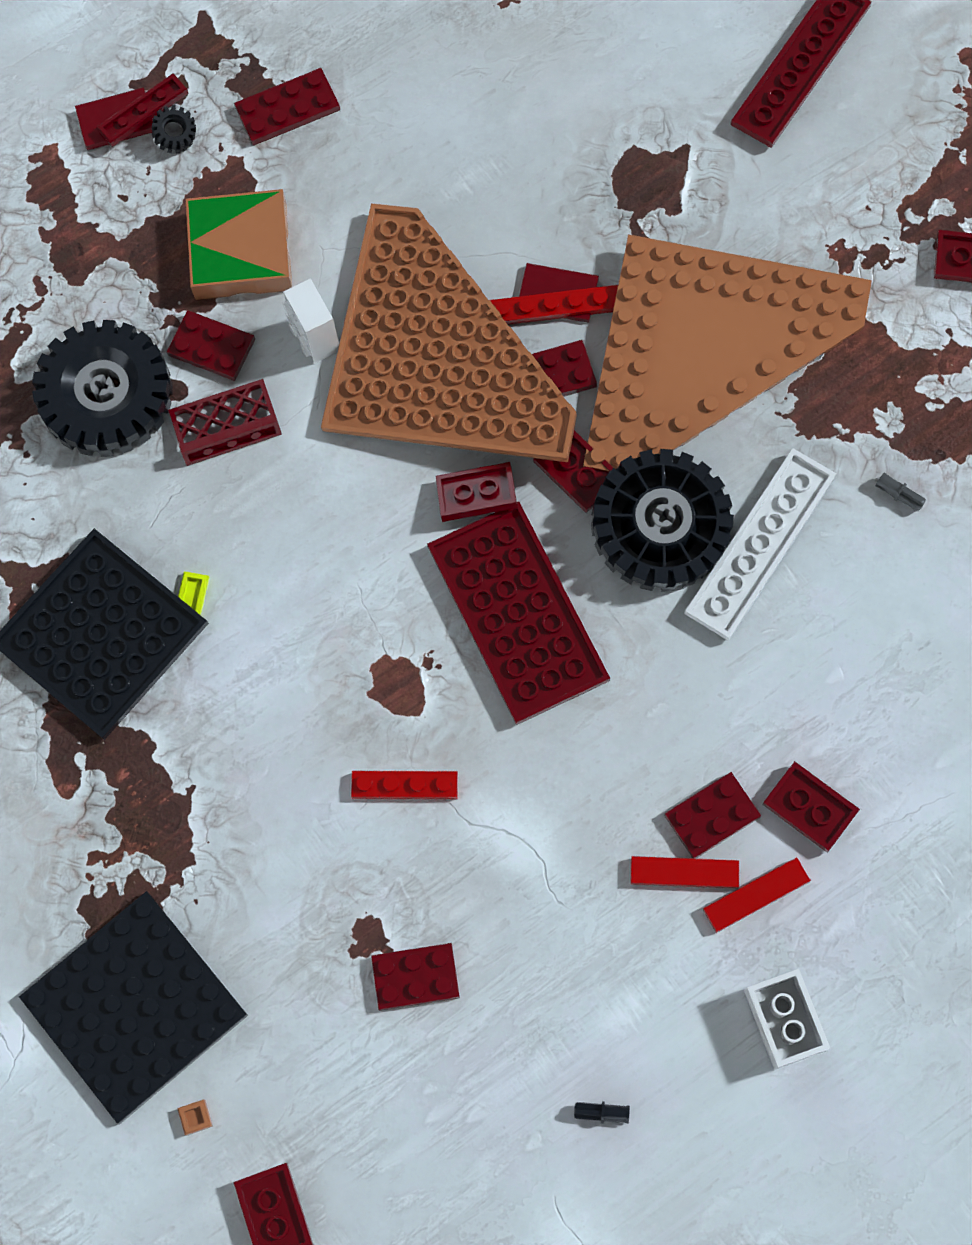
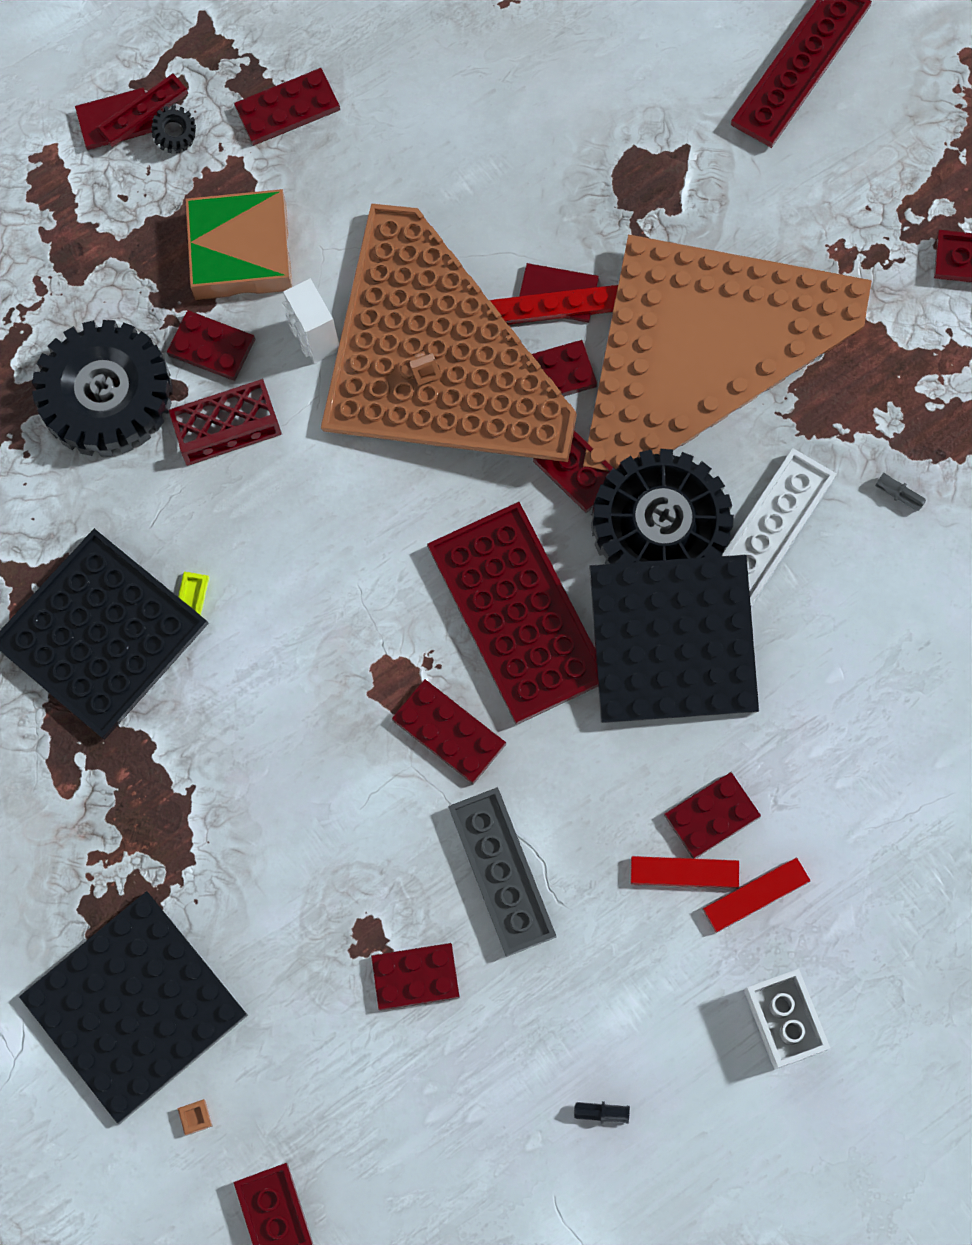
red plate [351,771,458,799] -> none
dark red plate [436,462,518,522] -> none
dark red plate [762,761,860,853] -> none
none -> dark red plate [392,679,506,785]
none -> nougat tile [409,351,442,386]
none -> dark grey plate [448,787,557,957]
none -> black plate [589,554,759,723]

